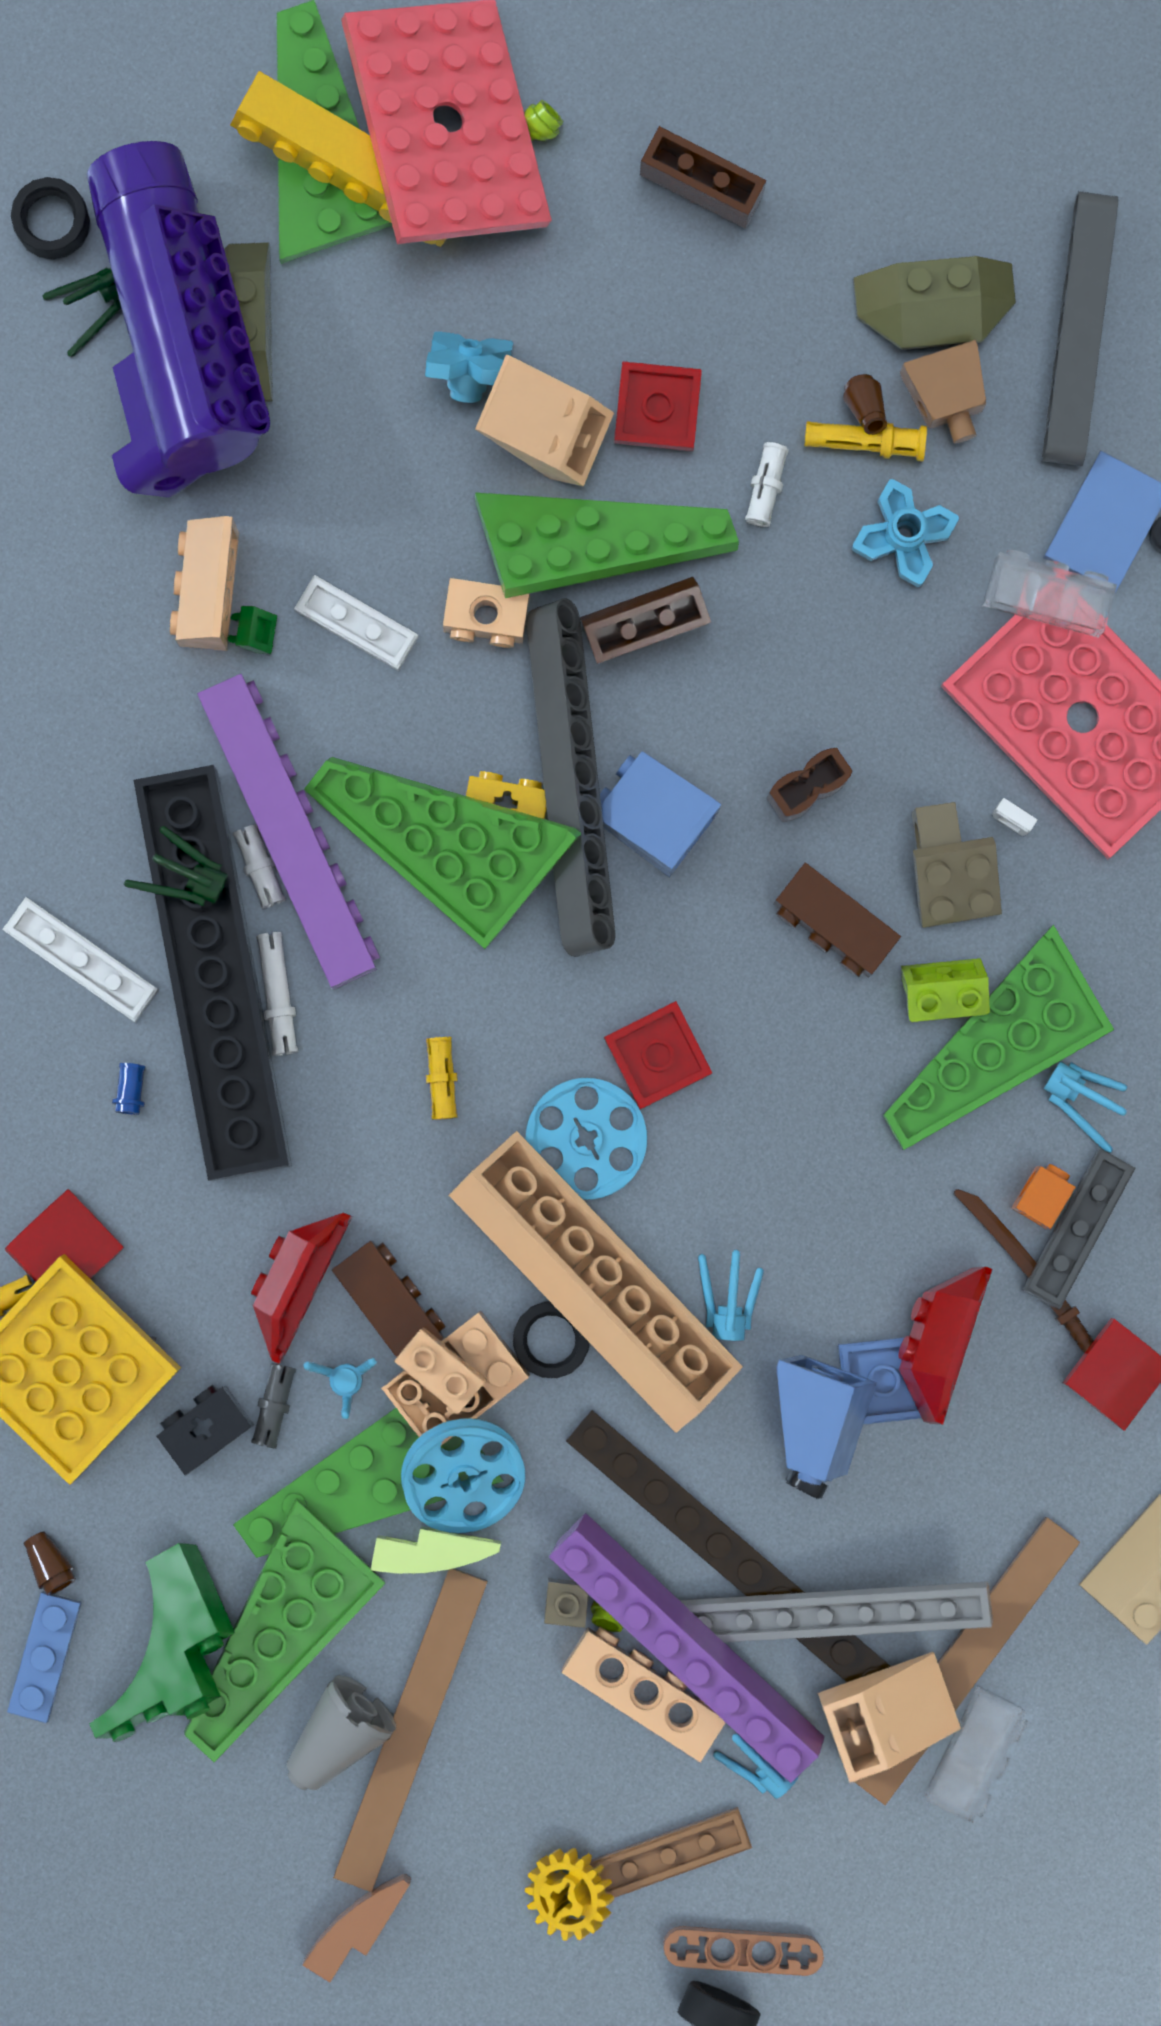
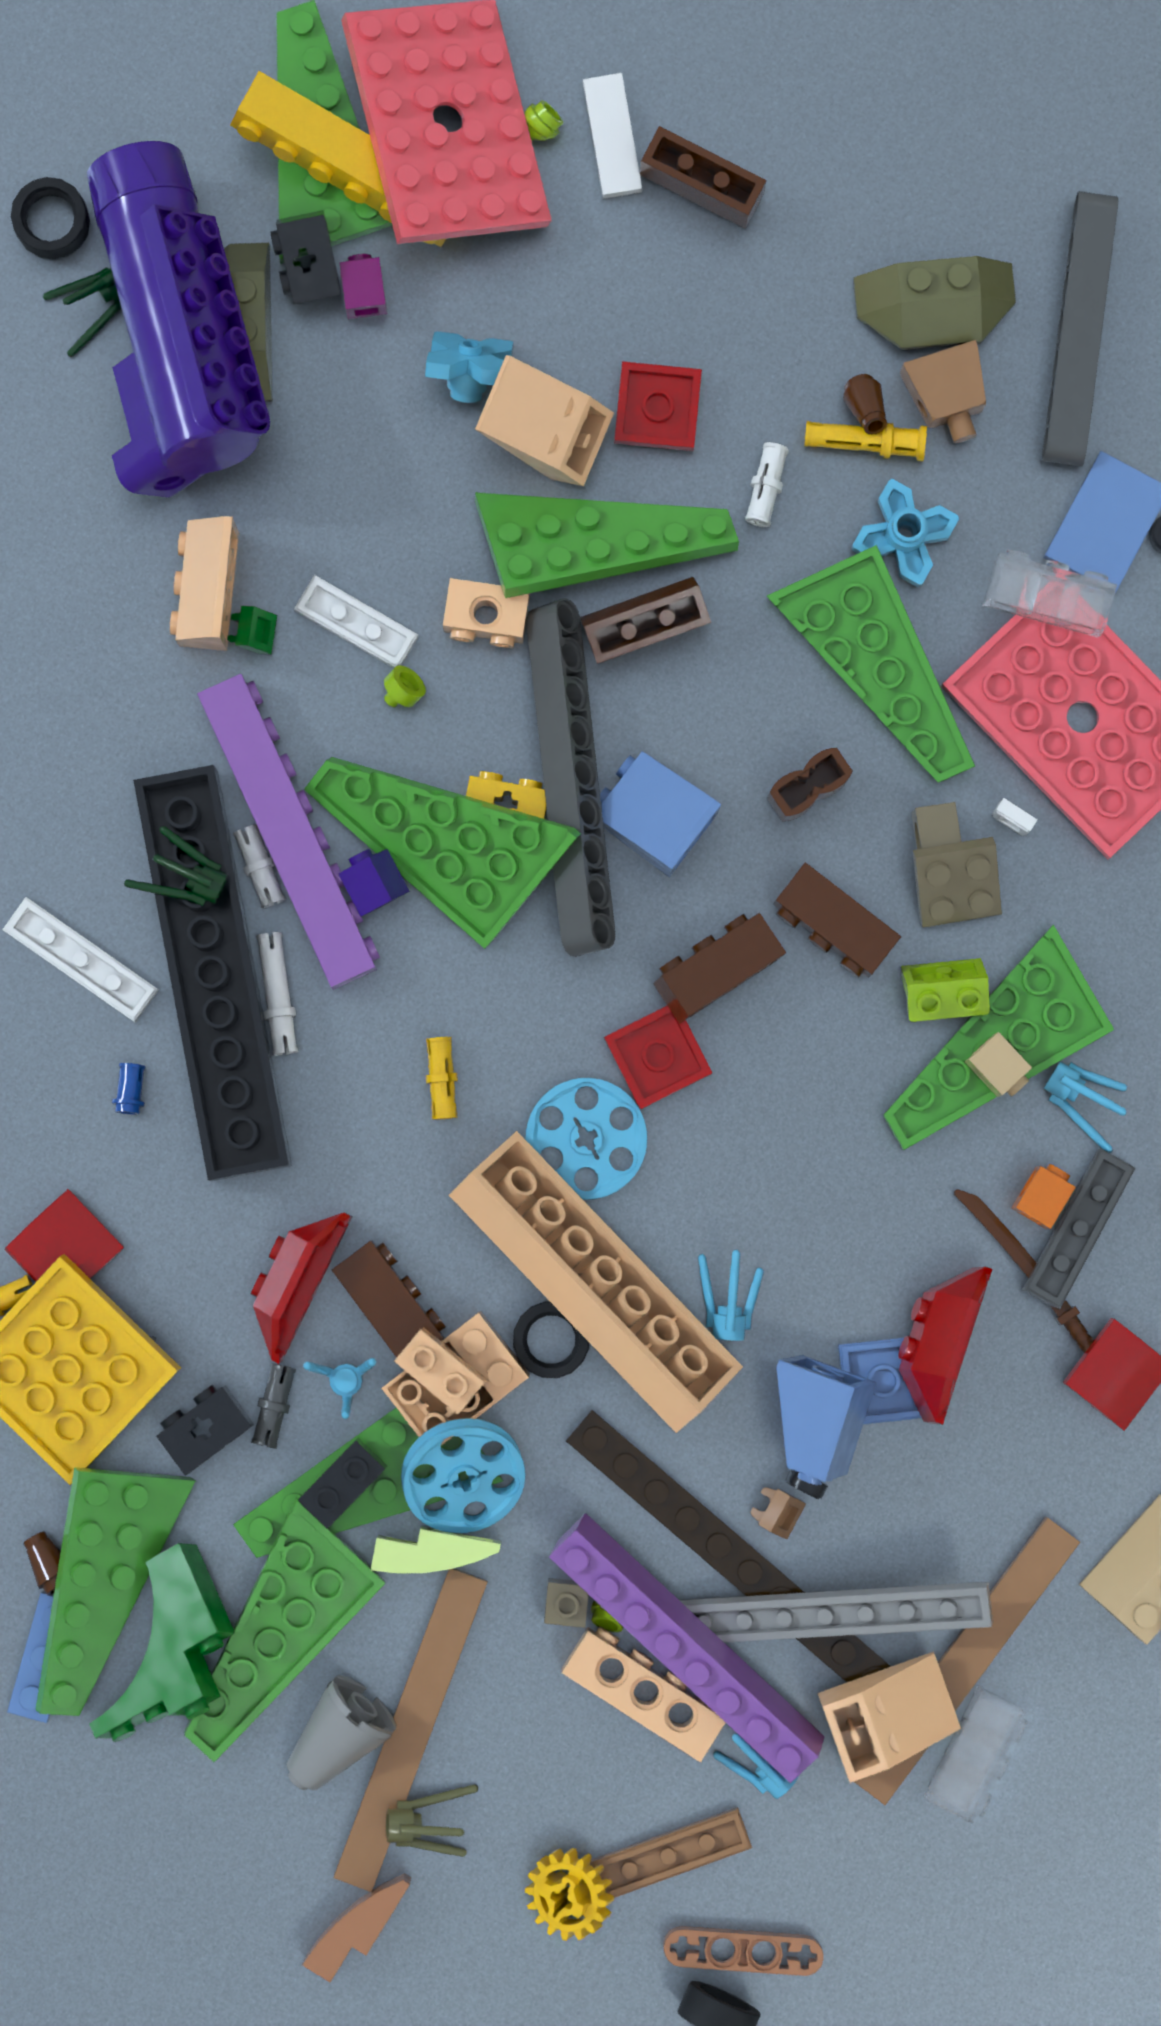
none -> bright green wing [35,1467,196,1716]
none -> black brick [270,210,341,304]
none -> black brick [298,1438,387,1529]
none -> dark purple brick [338,848,410,916]
none -> magenta brick [339,254,387,319]
none -> lime tile [384,665,426,707]
none -> olive plant [386,1785,478,1857]
none -> white tile [583,73,642,199]
none -> reddish brown brick [653,912,786,1024]
none -> medium nougat tile [750,1487,806,1539]
none -> bright green wing [767,545,975,783]
none -> tan brick [964,1032,1032,1097]

